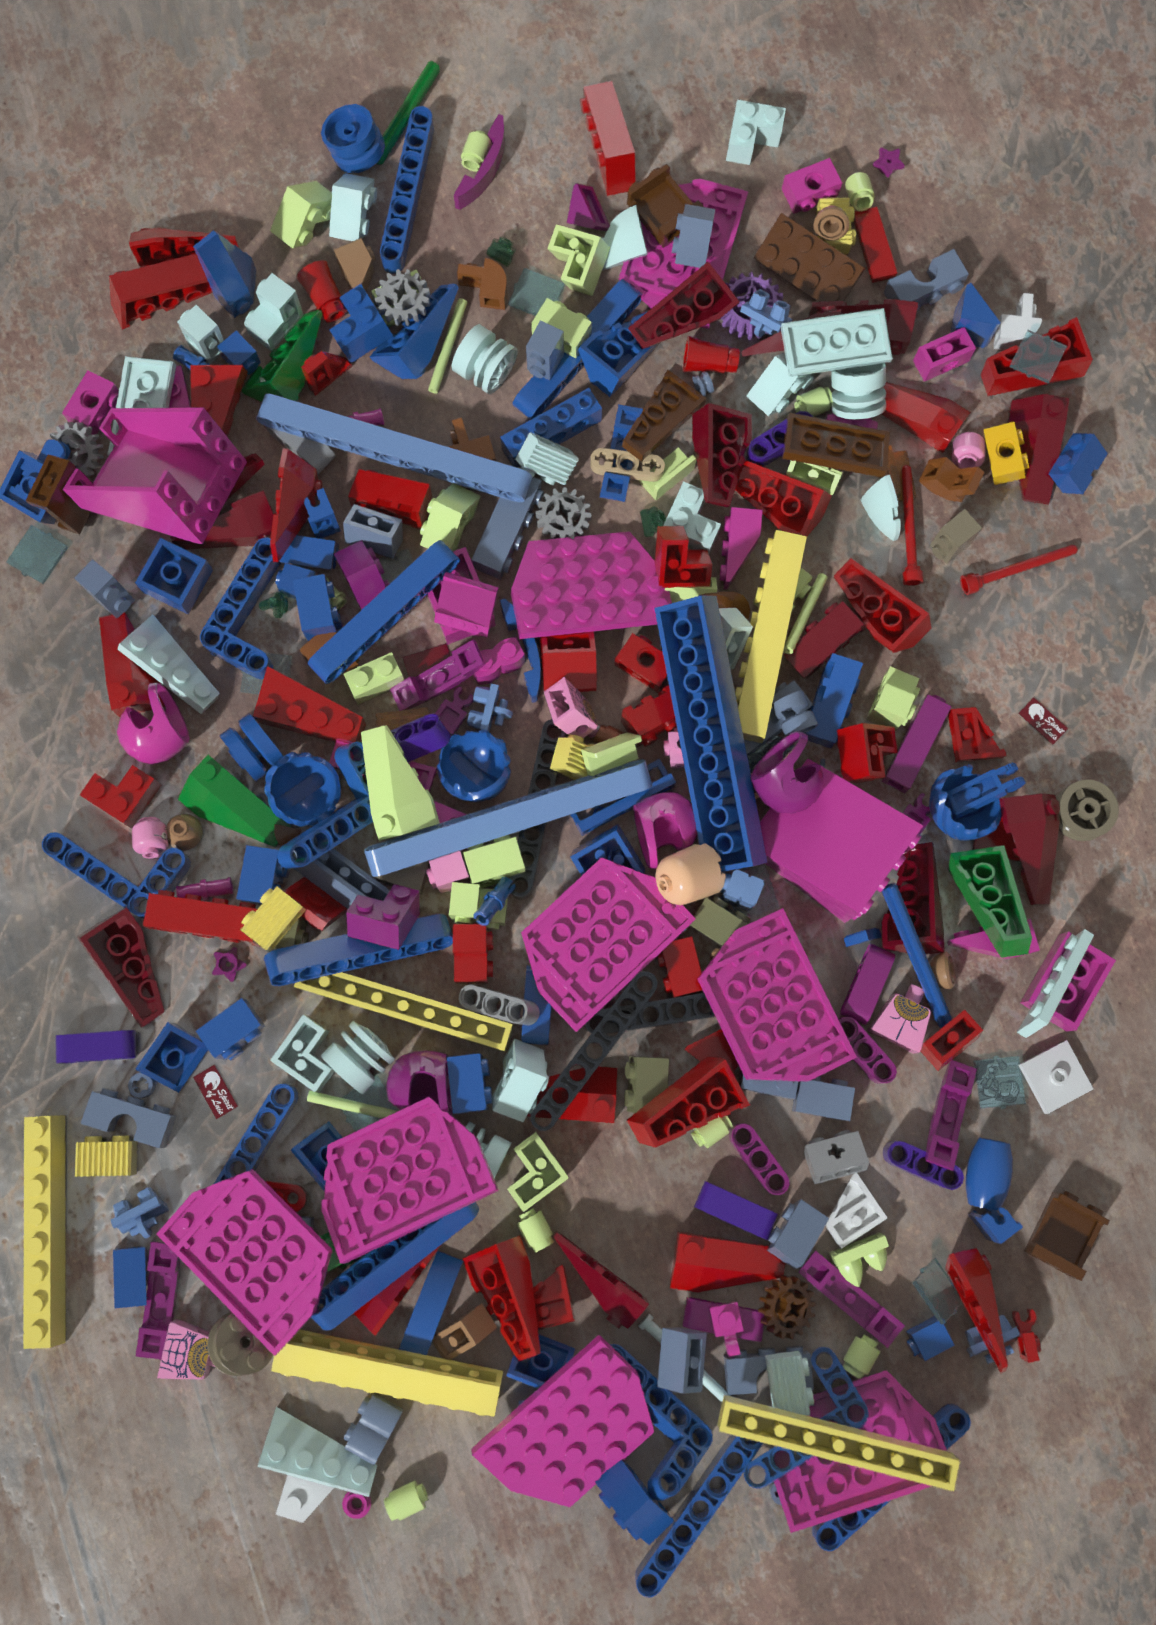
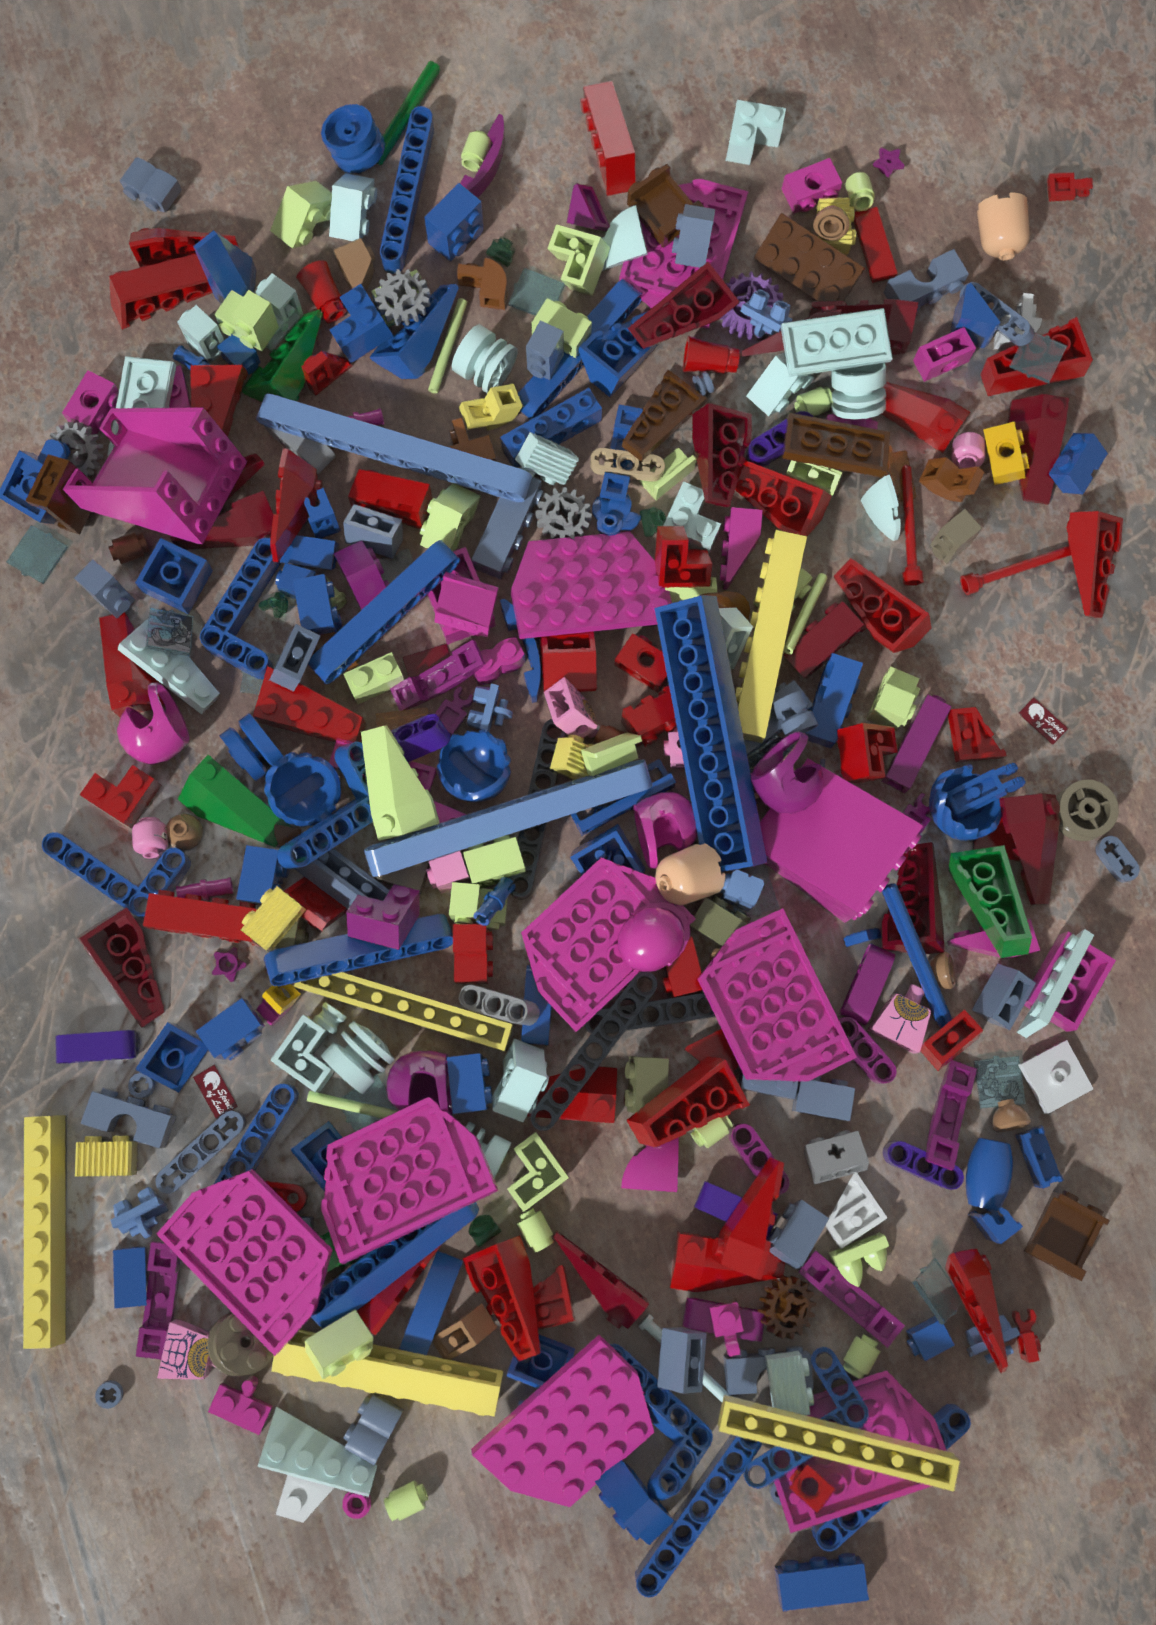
none -> sand blue bush [95,1380,123,1409]
none -> copper brick [108,532,150,564]
none -> sand blue brick [120,157,182,213]
none -> piece [146,608,193,657]
none -> sand blue beam [155,1110,246,1194]
none -> dark pink plate [208,1376,273,1435]
none -> yellowish green brick [214,290,279,351]
none -> yellow leg [256,984,301,1026]
none -> sand blue brick [269,624,320,691]
none -> yellowish green brick [305,1310,373,1379]
none -> light aqua wheel [312,1002,347,1035]
none -> blue brick [424,183,484,262]
none -> light yellow brick [459,384,523,431]
none -> clear green plate [469,1215,502,1247]
none -> blue plate [592,494,641,536]
none -> dark pink piece [618,902,690,972]
none -> dark pink brick [621,1137,679,1192]
none -> red wedge [712,1157,784,1280]
none -> blue brick [774,1553,869,1611]
none -> red brick [789,1464,836,1513]
none -> sand blue beam [960,282,1034,346]
none -> sand blue brick [972,964,1036,1030]
none -> light nougat cylinder [977,193,1030,260]
none -> medium nougat brick [992,1099,1031,1132]
none -> blue hinge [1015,1125,1064,1188]
none -> red plate [1047,173,1093,201]
none -> red wedge [1067,511,1123,618]
none -> sand blue beam [1095,836,1140,883]

